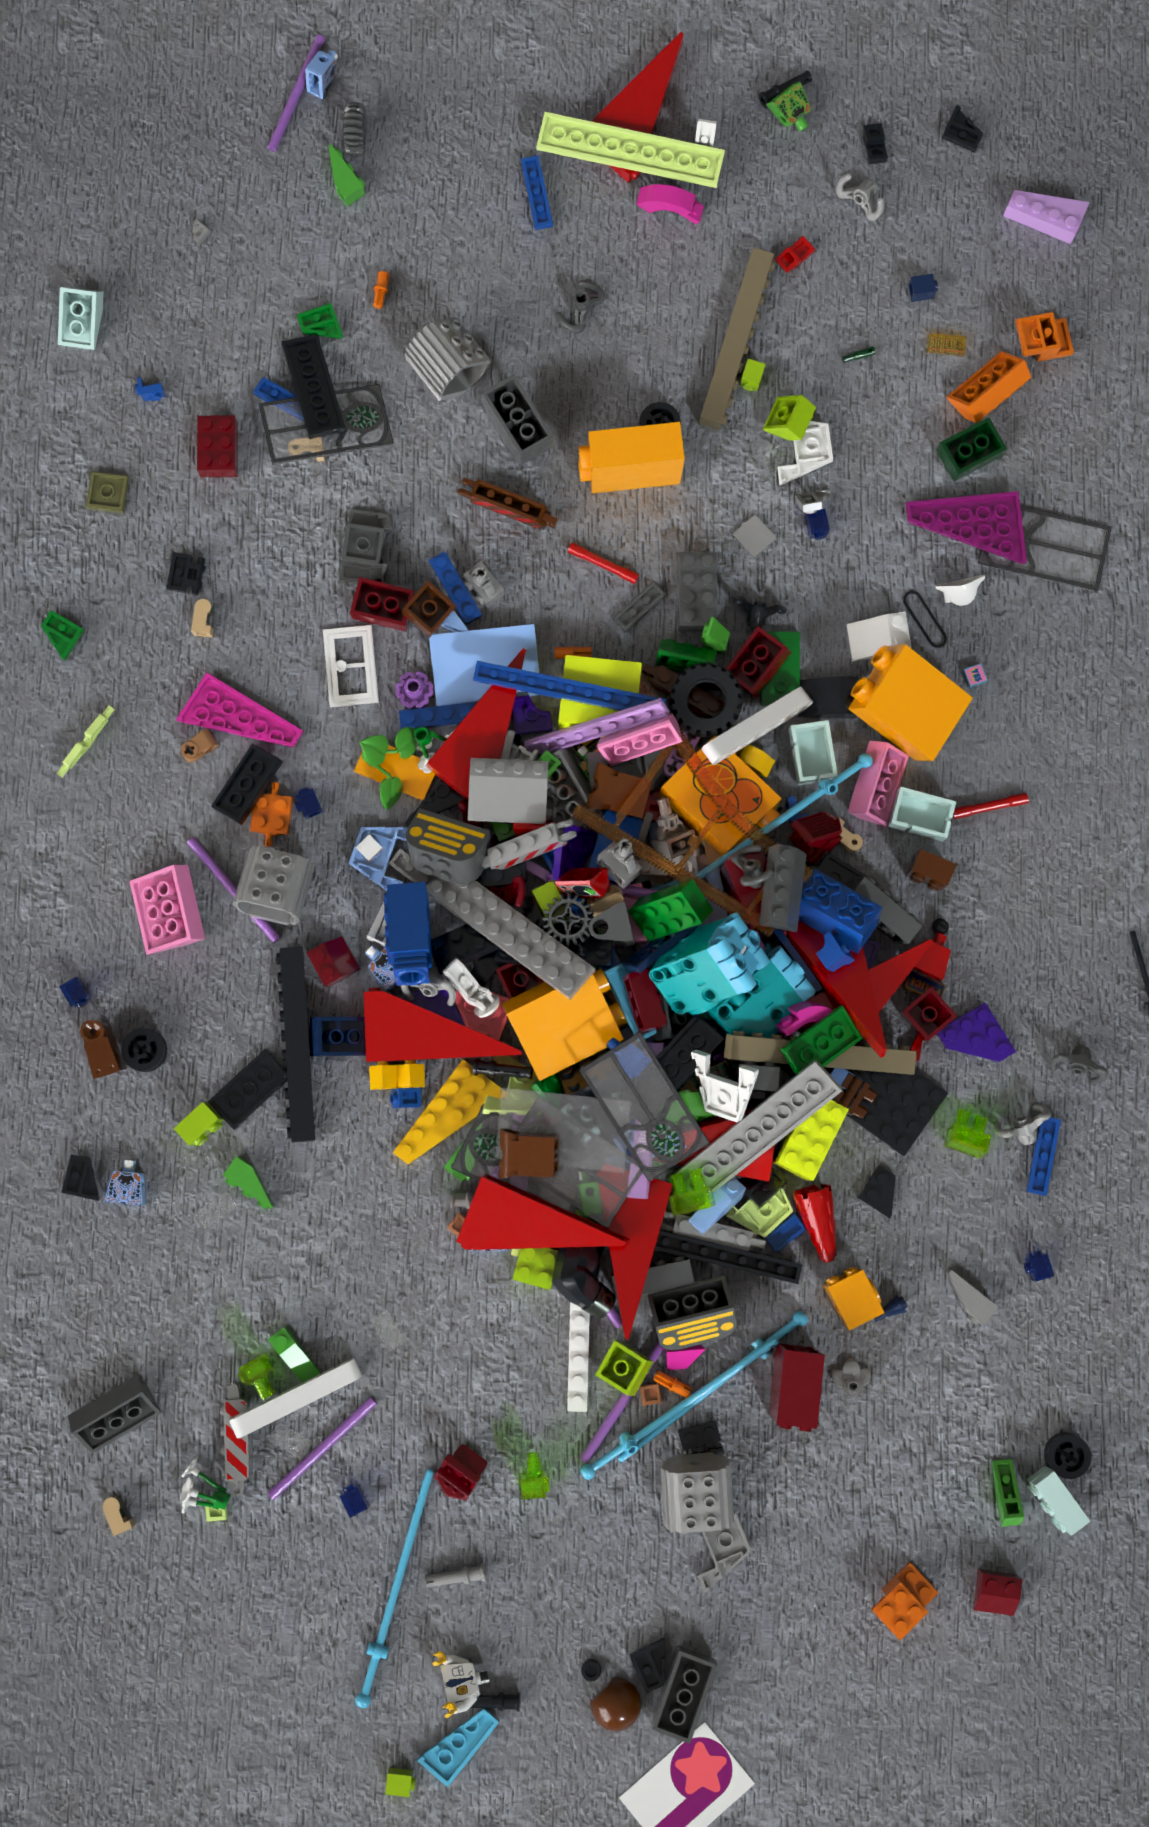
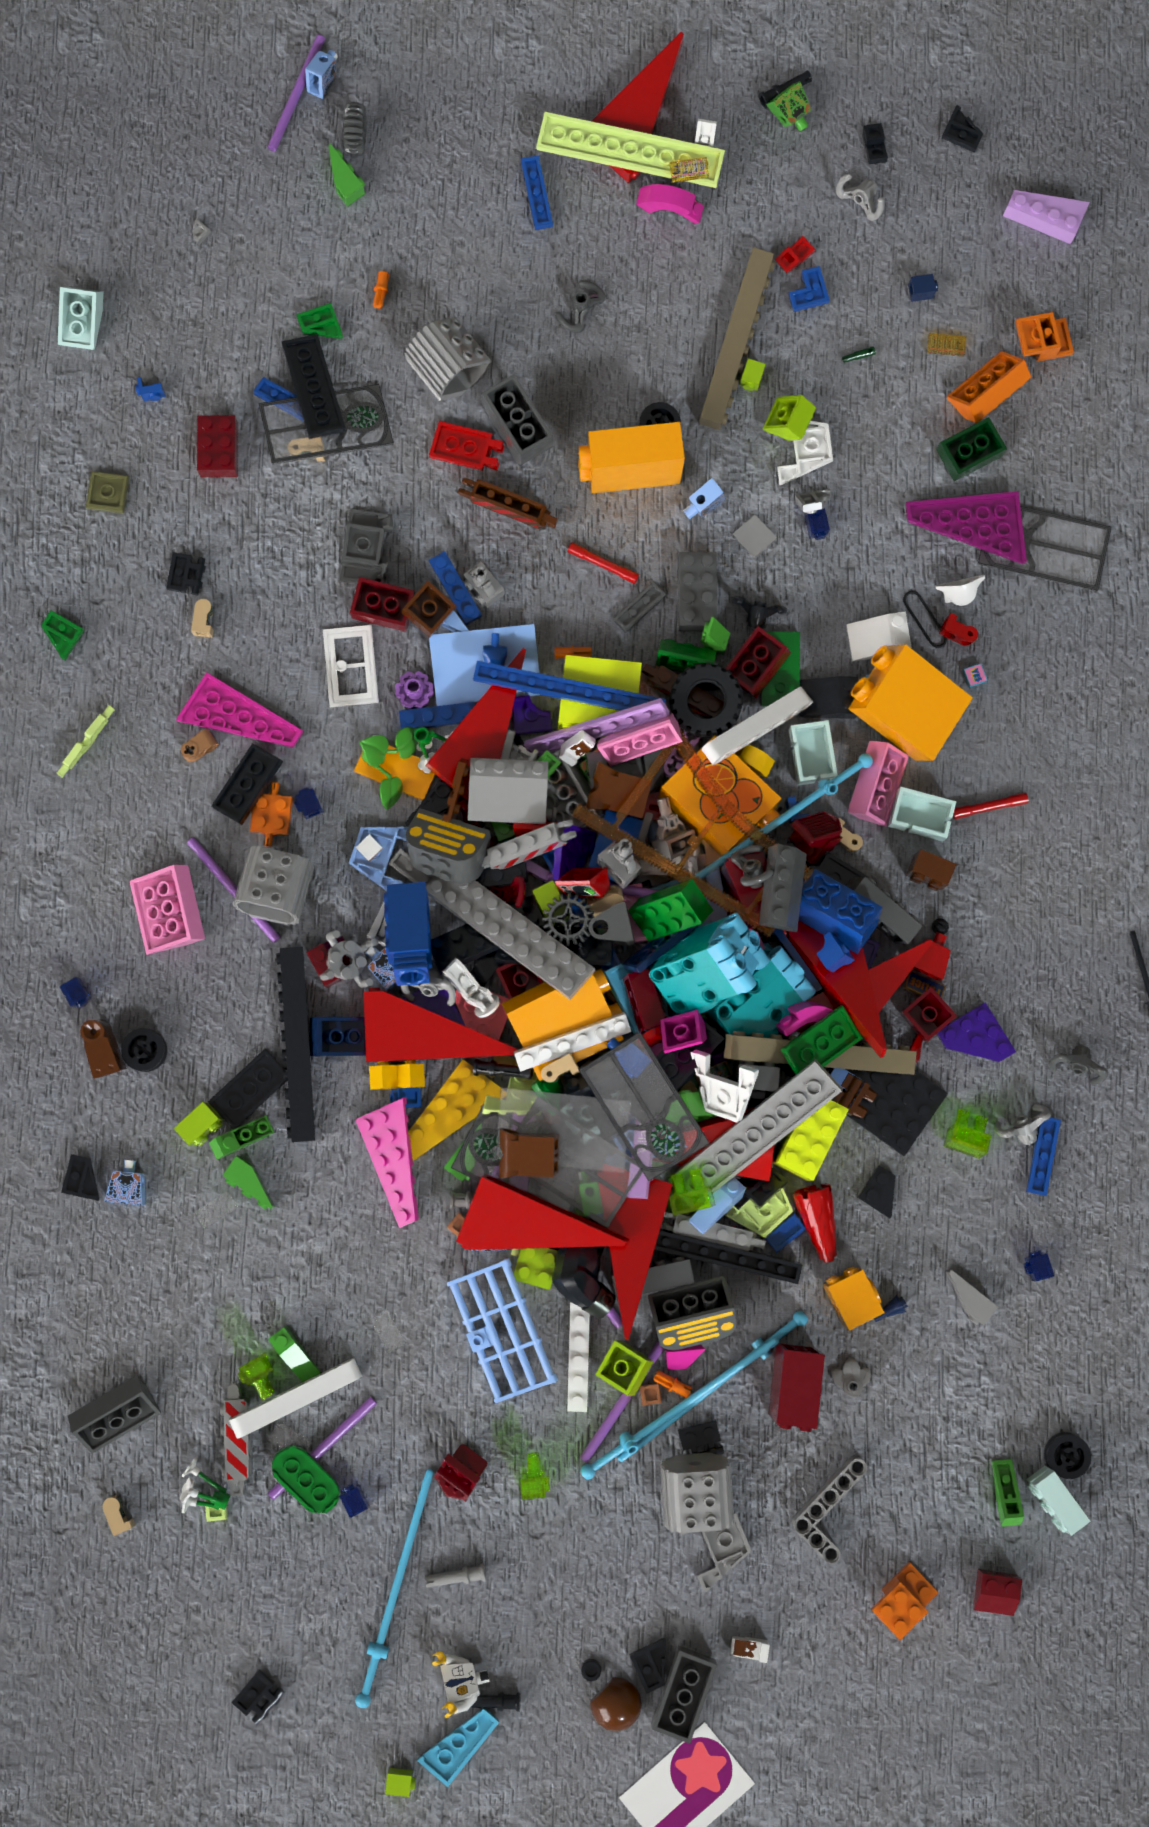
none -> bright green slope [209,1116,274,1160]
none -> black plate [231,1669,285,1724]
none -> green tile [272,1445,340,1514]
none -> light grey plate [320,930,378,988]
none -> wing [355,1097,419,1228]
none -> red tile [429,421,505,471]
none -> reddish brown wing [442,758,470,823]
none -> light blue door [447,1258,558,1403]
none -> blue piece [483,633,507,666]
none -> white plate [513,1012,631,1072]
none -> tan leg [541,1053,580,1083]
none -> white leg [559,730,596,766]
none -> red piece [636,1026,662,1050]
none -> dark pink slope [660,1010,707,1053]
none -> clear yellow tile [669,157,709,183]
none -> light blue torso [683,478,725,519]
none -> white leg [730,1636,770,1663]
none -> blue plate [788,266,830,312]
none -> light grey beam [792,1456,867,1564]
none -> red leg [939,613,978,646]

